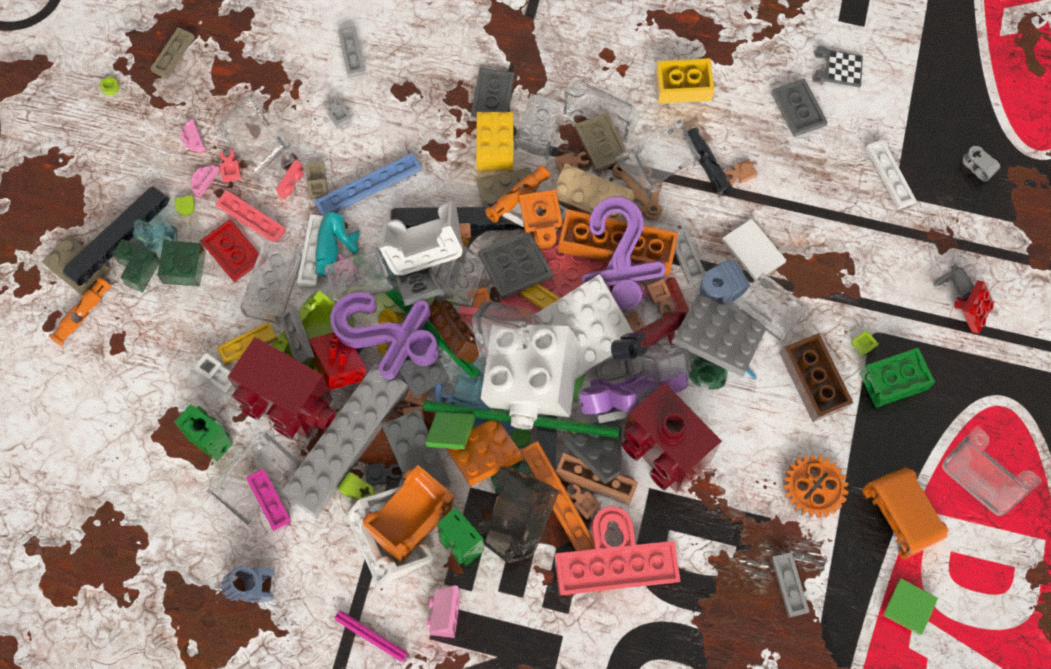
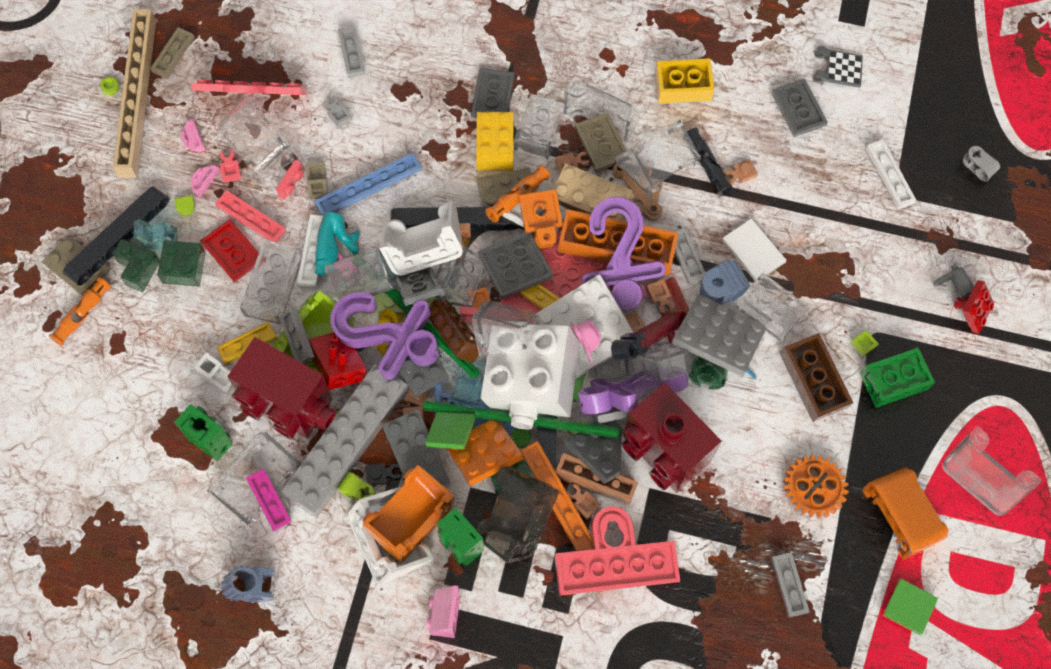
dark pink axle [335,610,408,662] -> none
none -> tan brick [113,9,156,178]
none -> coral plate [191,80,307,95]
none -> bright pink piece [570,320,601,365]

